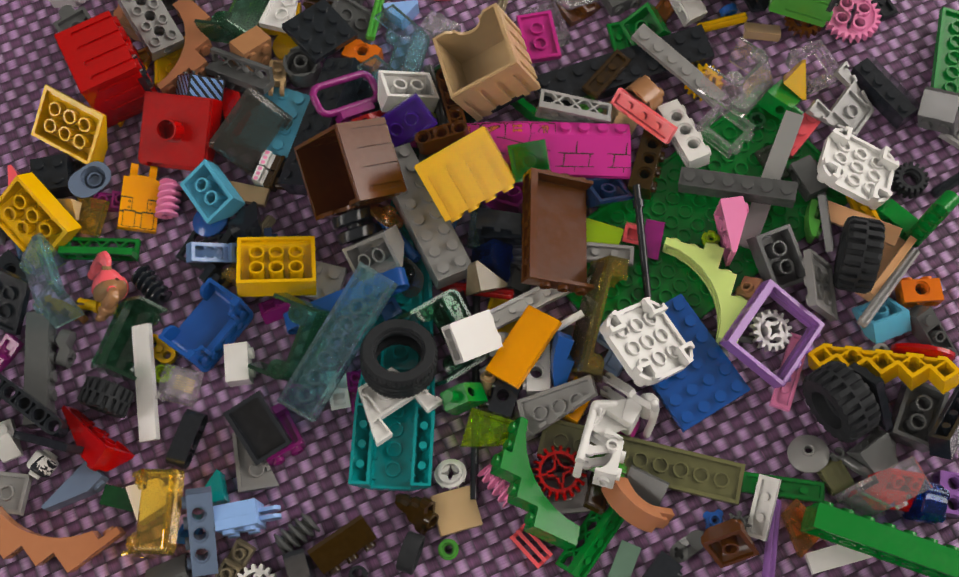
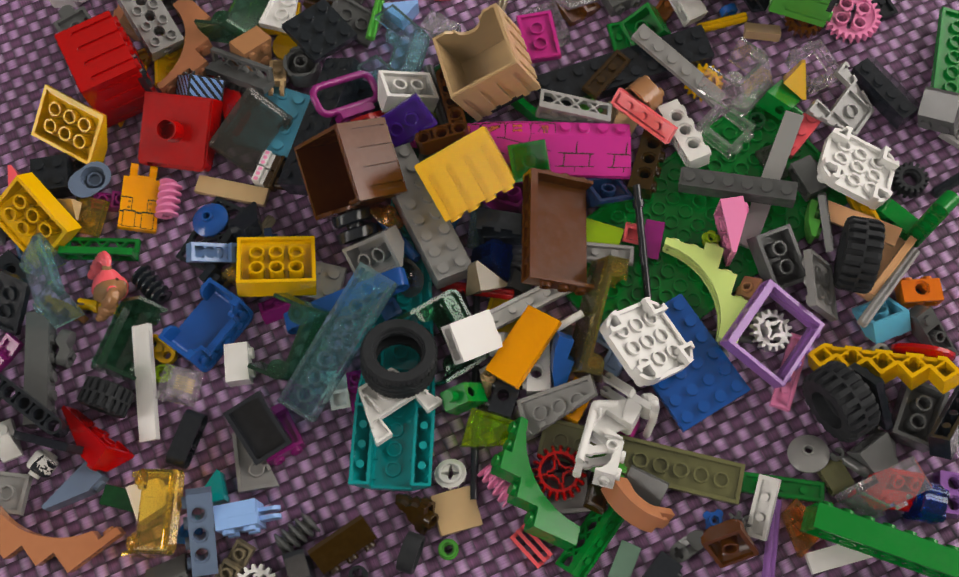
medium azure slope [179,159,246,224] -> none
orange brick [341,39,384,75] -> none

